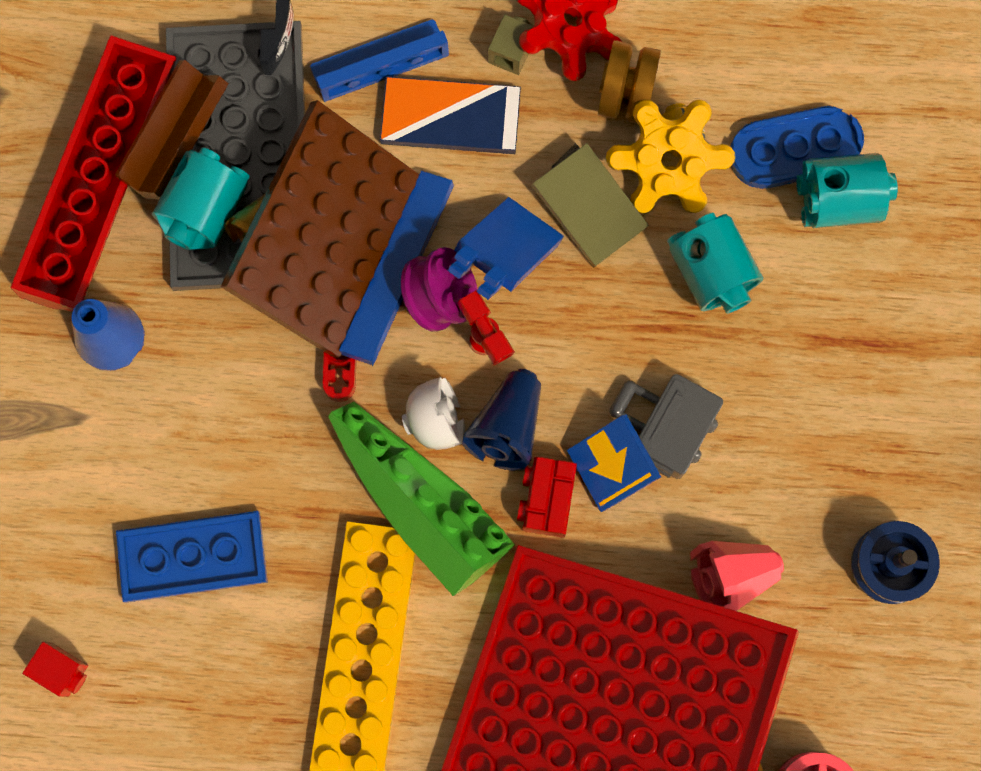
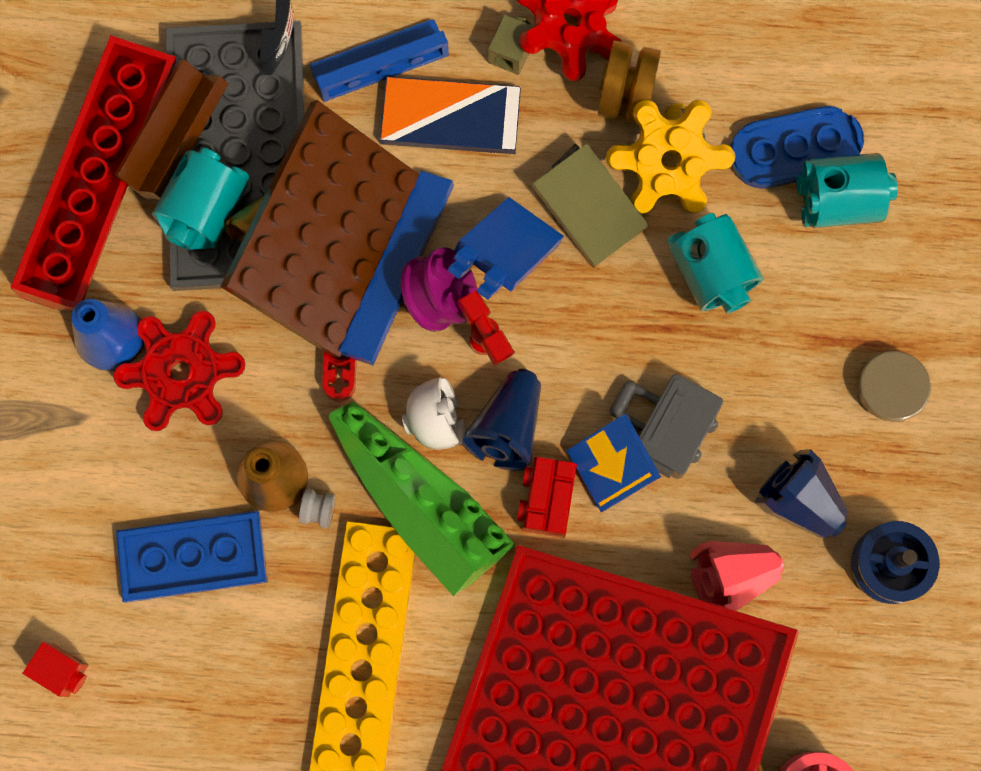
none -> red plate [113,311,246,432]
none -> pearl gold cone [237,441,308,512]
none -> light grey wheel [299,488,336,529]
none -> dark blue cone [755,449,848,538]
none -> dark tan tile [857,351,931,422]

